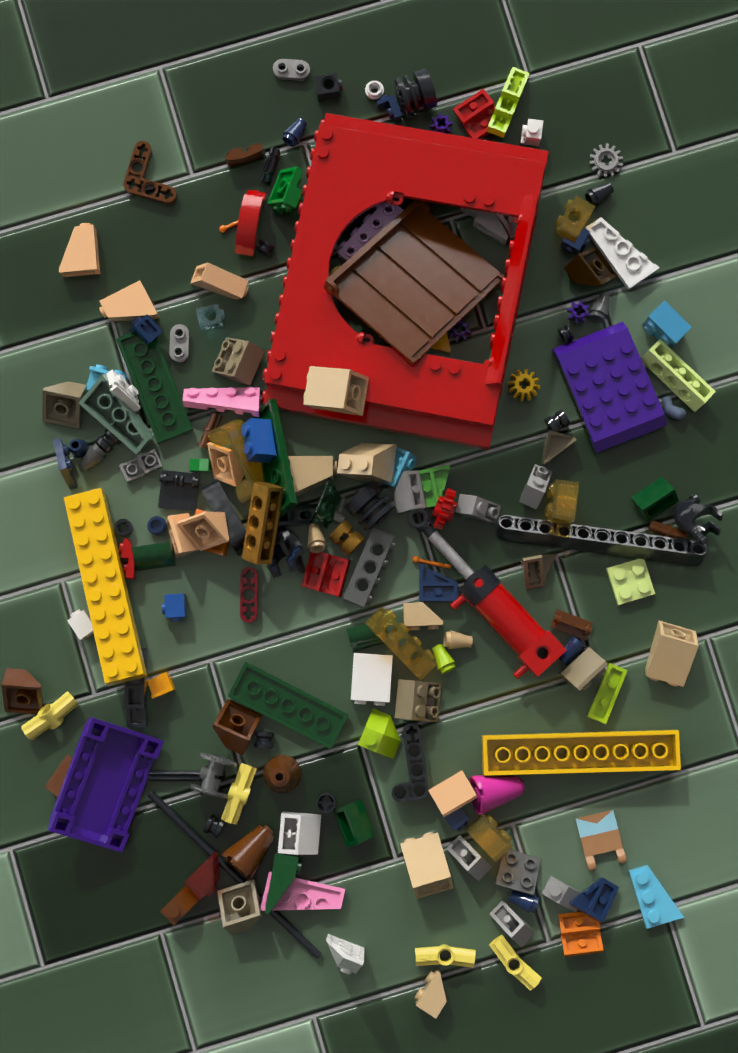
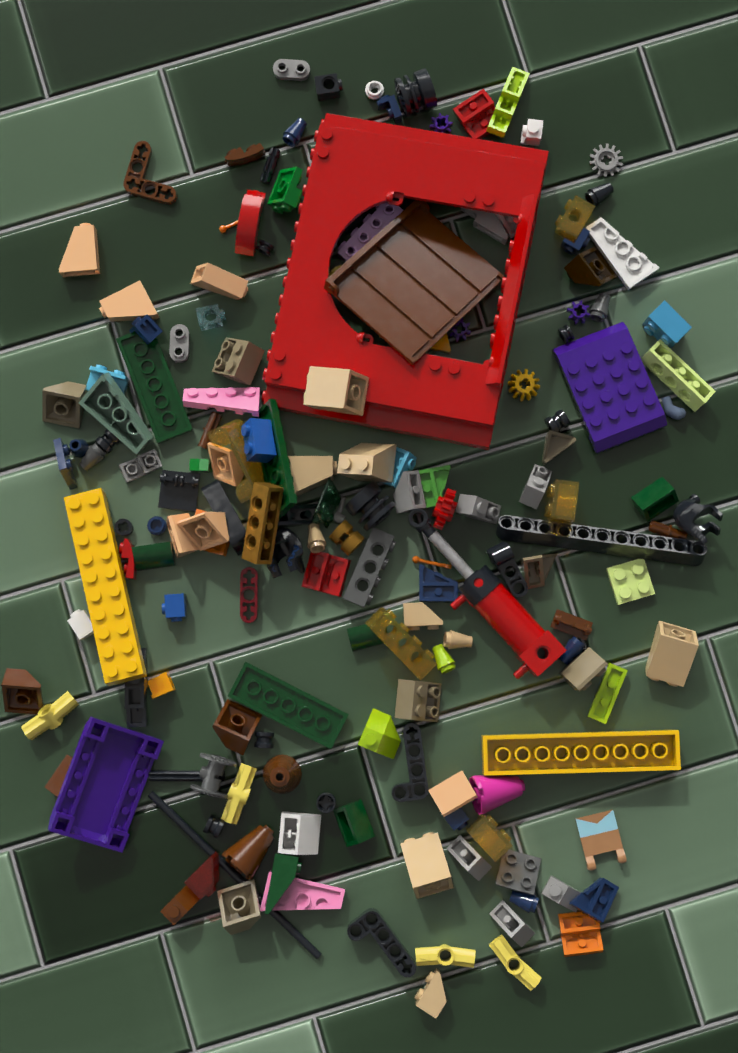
white plate [107,369,141,412] -> none
white wedge [326,934,364,975] -> none
white brick [351,653,393,706] -> none
medium azure wing [628,865,684,929] -> none
none -> black beam [347,908,416,977]
none -> black piece [486,541,528,597]

